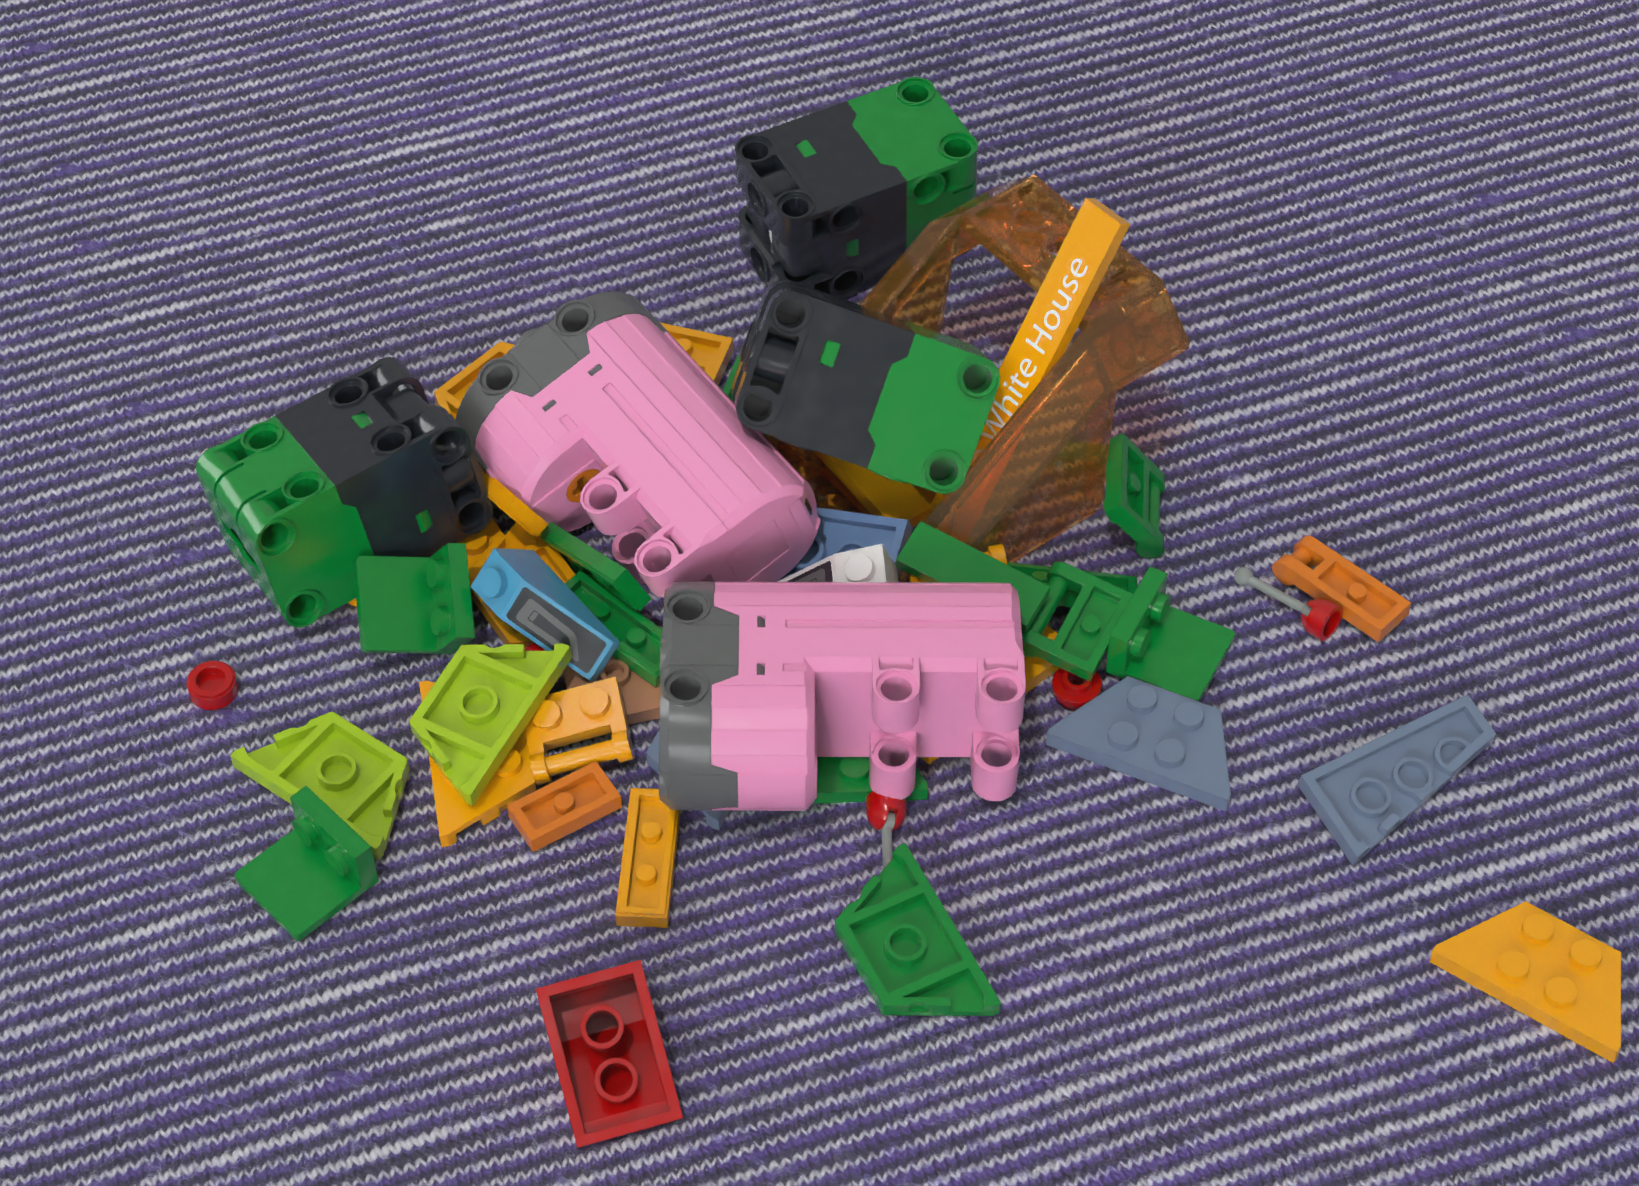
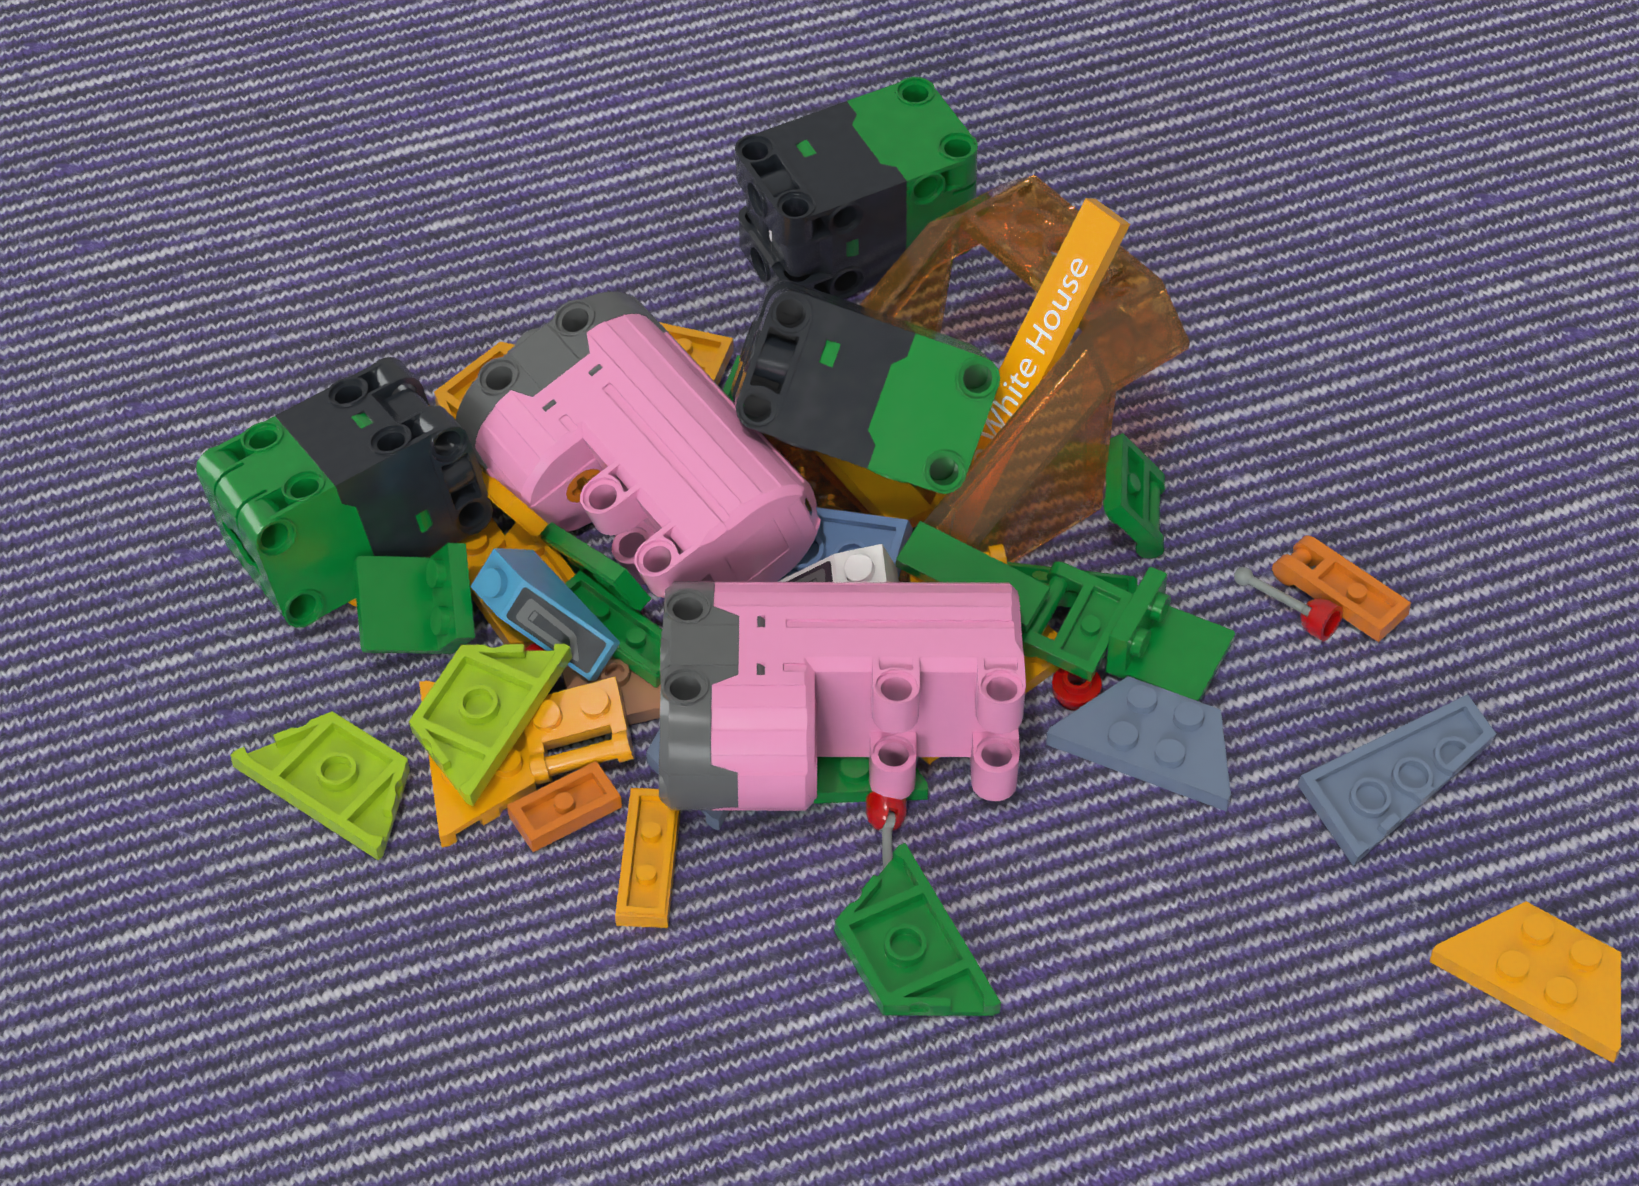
red tile [186,661,239,710] -> none
green bracket [234,786,379,941] -> none
red slope [536,960,683,1148] -> none

